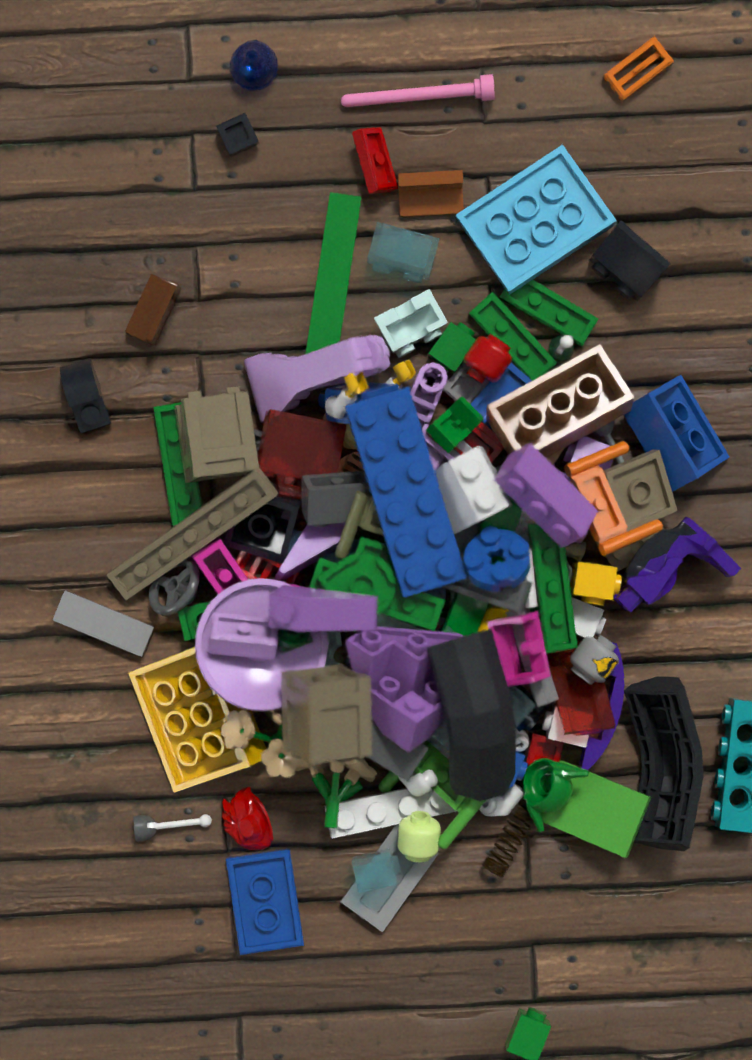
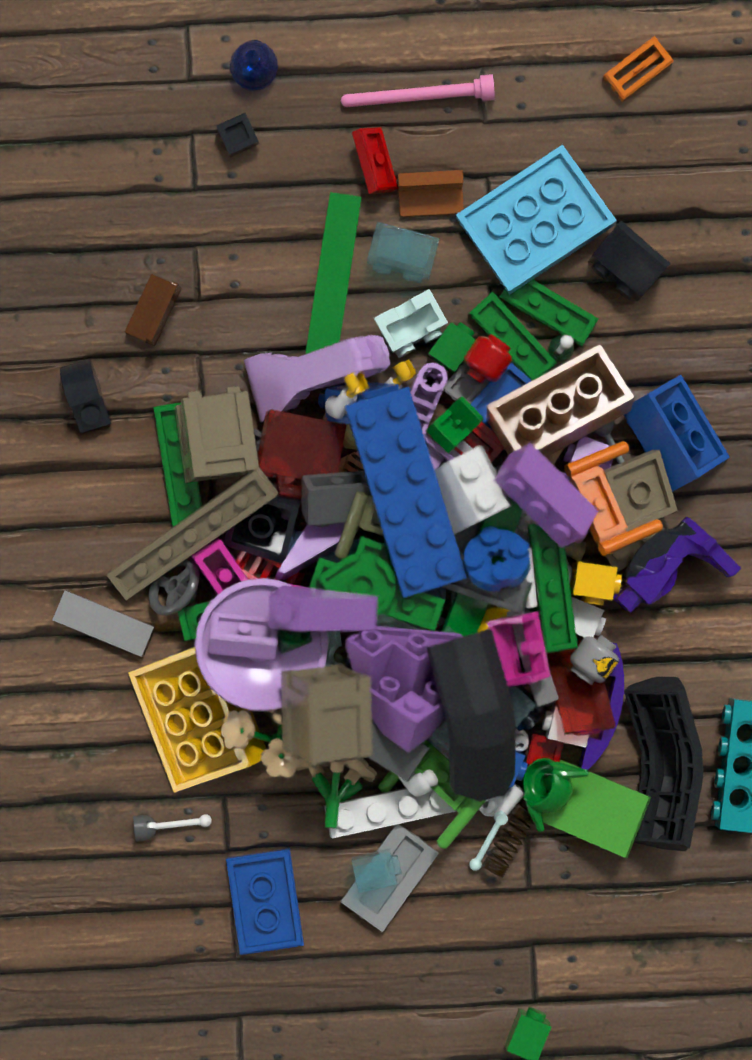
red hat [222,786,273,850] -> none
yellowish green head [397,811,441,862] -> none
none -> light aqua hinge [469,811,508,871]

